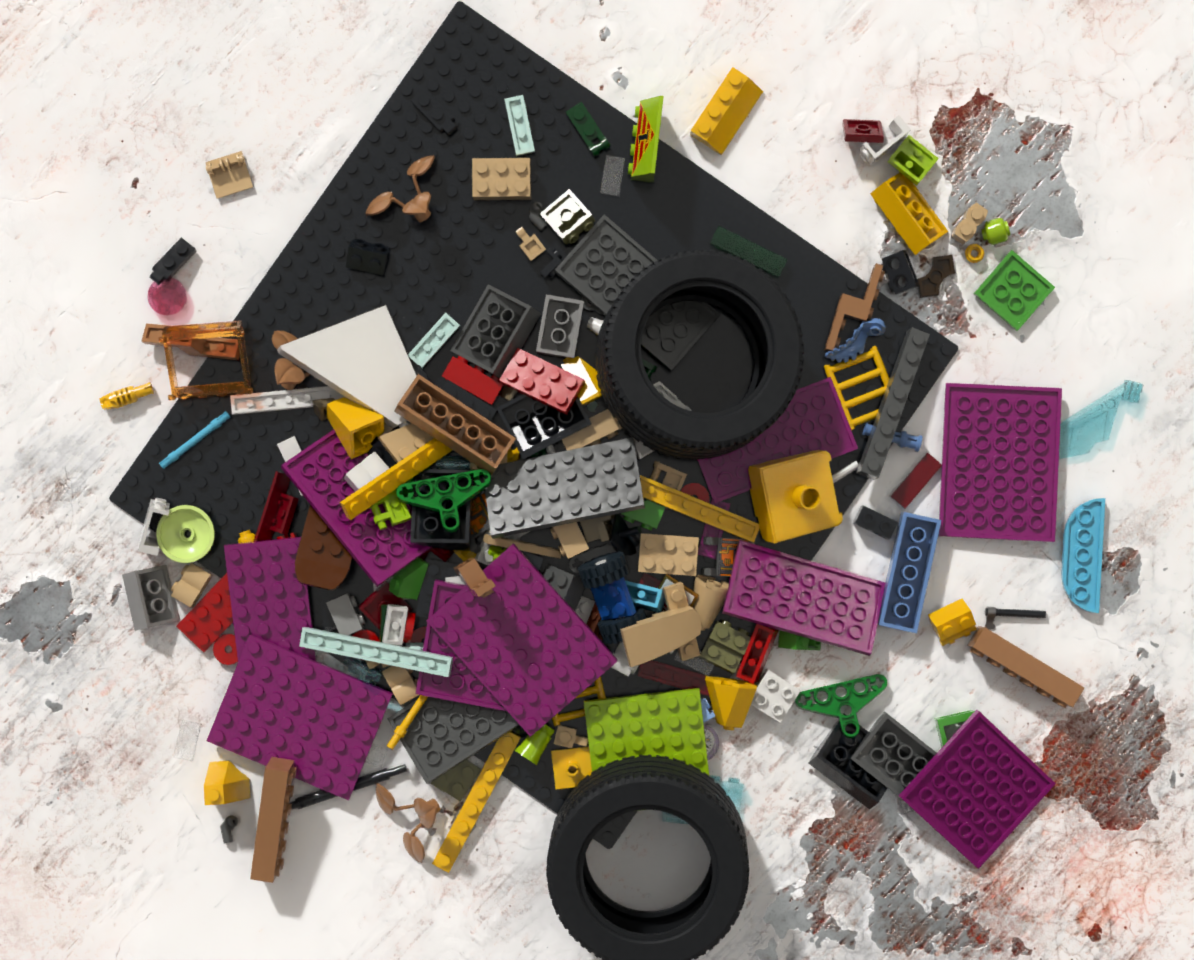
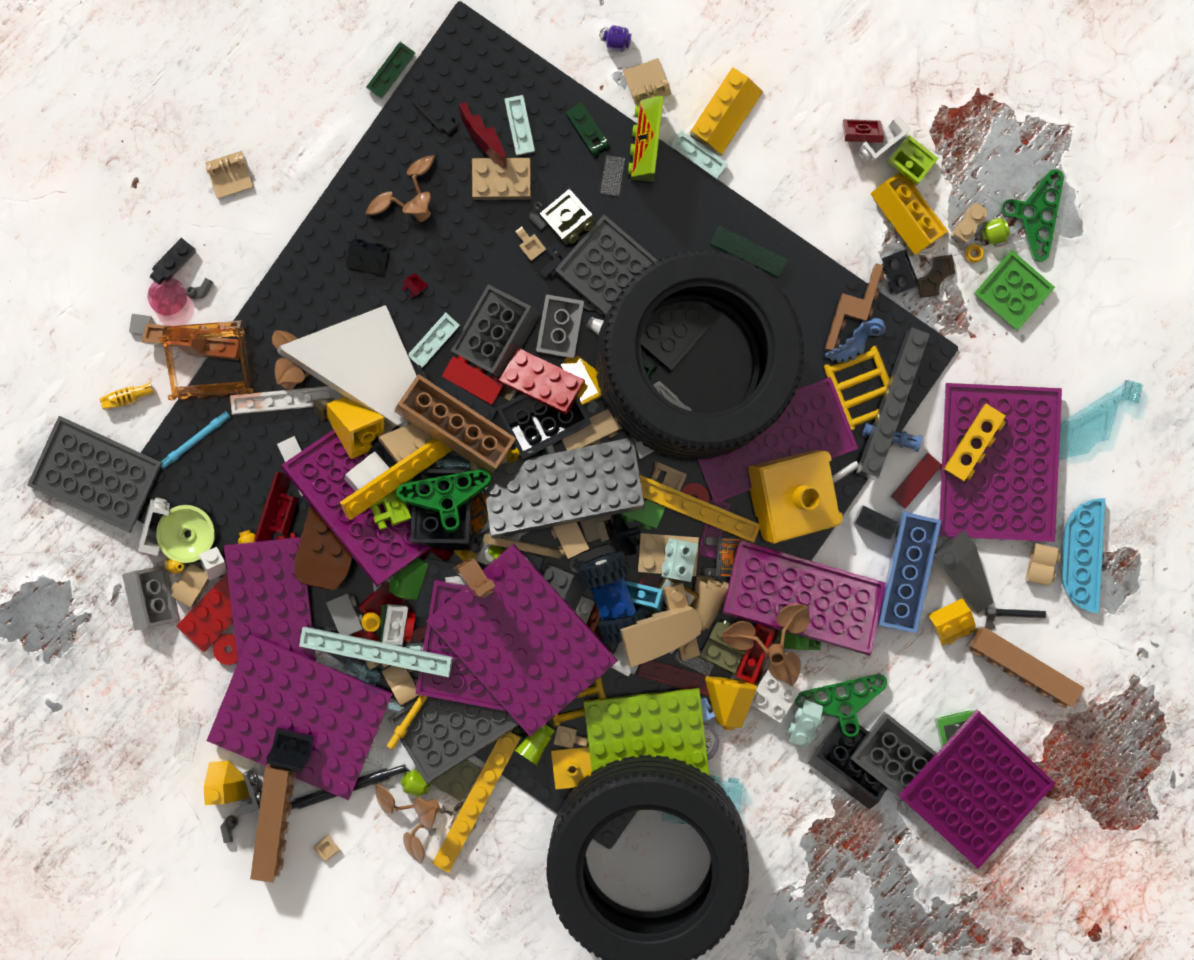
none -> dark grey plate [27,416,162,533]
none -> light grey tile [129,313,152,335]
none -> yellow plant [164,557,185,574]
none -> dark grey arm [186,278,214,300]
none -> white brick [199,547,227,581]
none -> dark grey bracket [235,769,262,817]
none -> black bracket [265,727,315,772]
none -> tan tile [313,834,341,862]
none -> yellow plate [361,613,381,632]
none -> dark green plate [366,41,416,99]
none -> lime head [400,769,431,798]
none -> dark red tile [402,273,428,298]
none -> dark red slope [459,102,507,169]
none -> dark purple head [603,25,632,52]
none -> tan hinge [623,58,671,107]
none -> light aqua brick [662,538,698,582]
none -> light aqua plate [670,130,728,180]
none -> medium nougat plant [721,604,810,686]
none -> light aqua brick [788,700,824,748]
none -> dark grey wedge [934,530,994,613]
none -> yellow brick [943,404,1006,482]
none -> green beam [1001,169,1064,262]
none -> tan brick [1025,543,1061,586]

